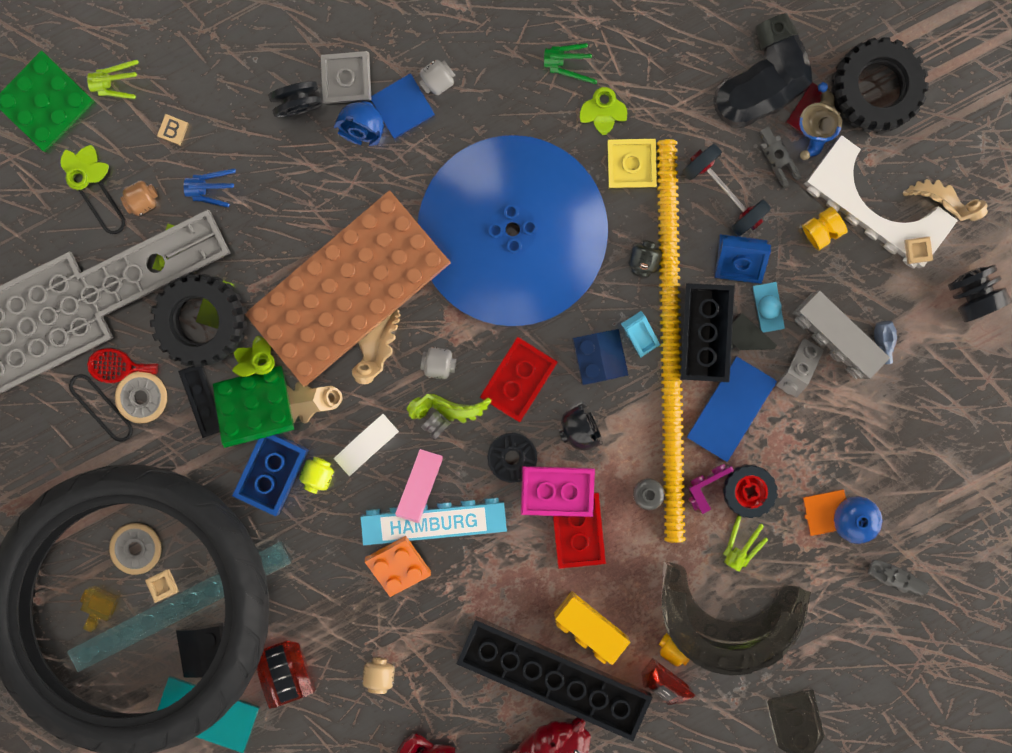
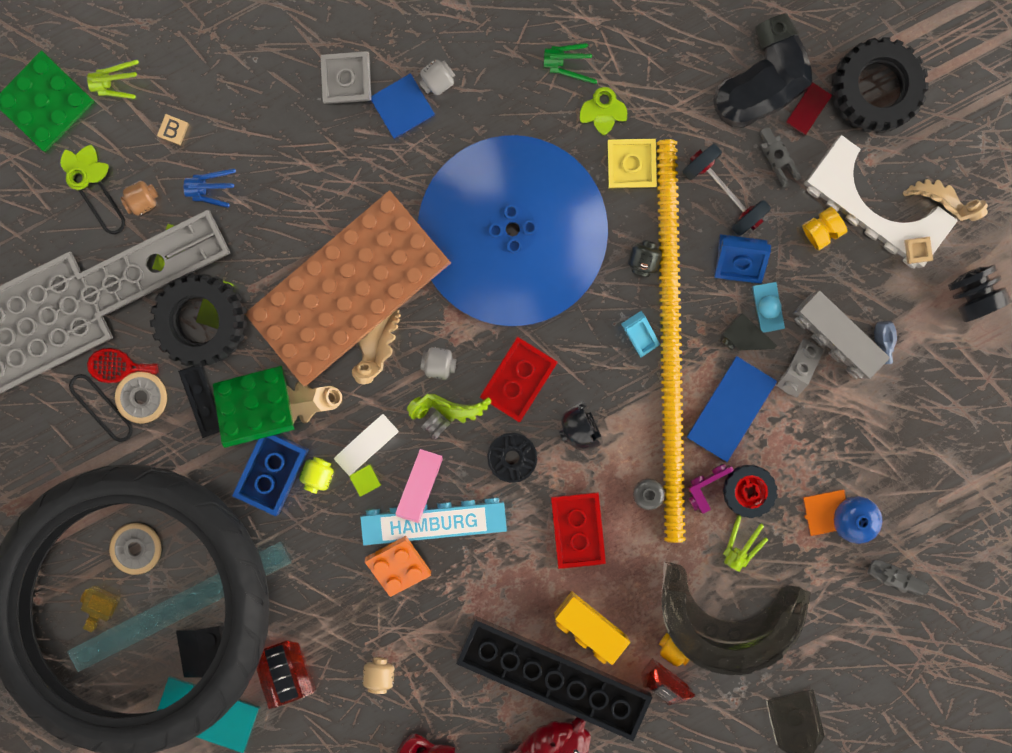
tan tile [145,569,179,603] -> none
lime plate [232,336,275,377] -> none
black wheel [268,81,323,118] -> none
blue cylinder [334,101,384,146] -> none
dark pink tile [521,466,595,517] -> none
dark blue slope [572,329,628,385] -> none
black slope [681,283,735,382] -> none
dark tan piece [799,82,842,160] -> none
none -> lime tile [349,464,381,497]

